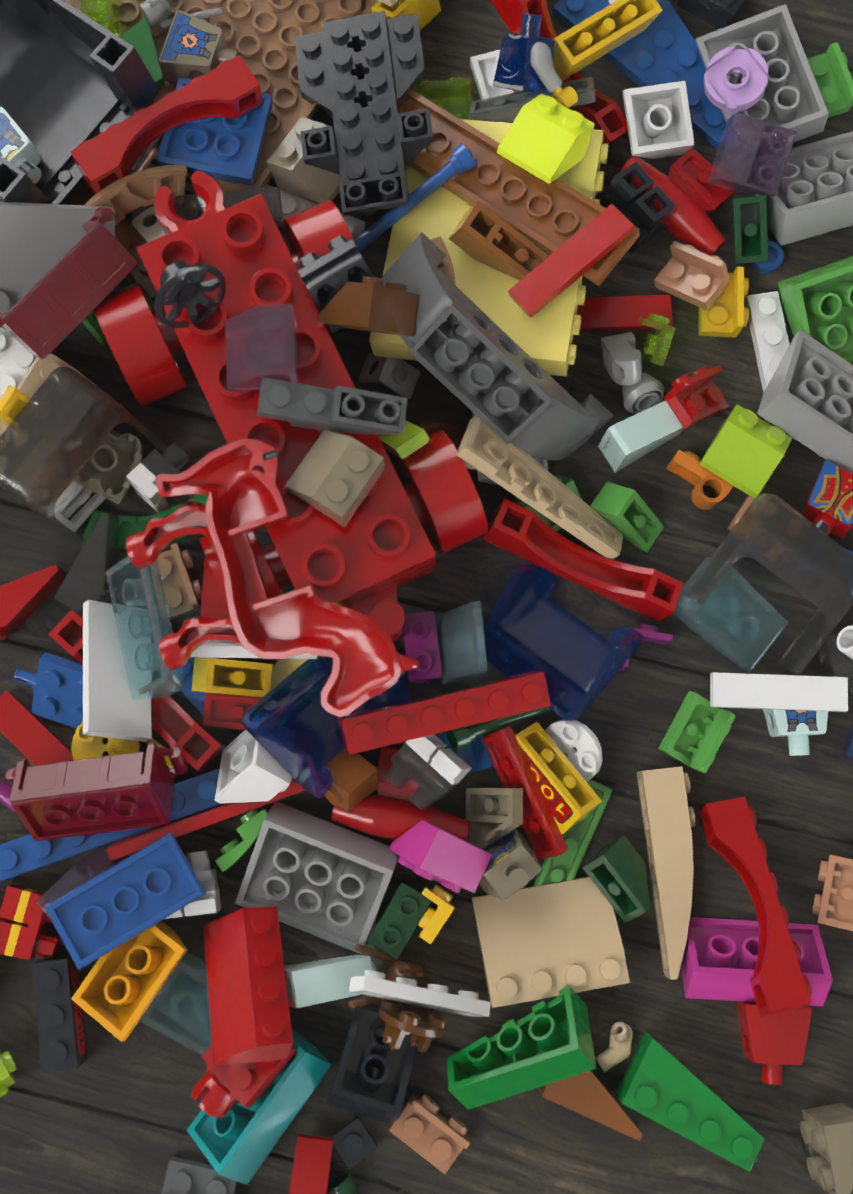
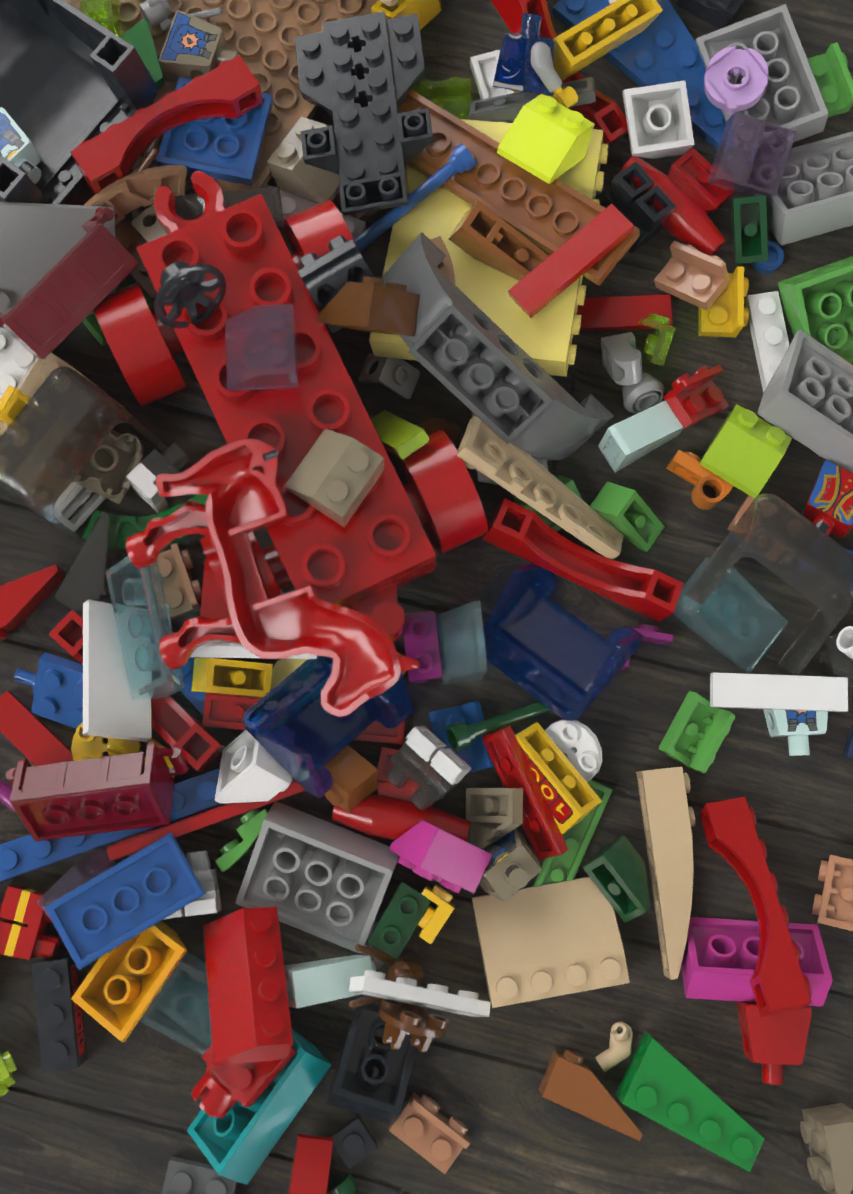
dark grey slope [257,377,407,435] -> none
red arch [338,671,551,755] -> none
green wedge [447,985,596,1110] -> none

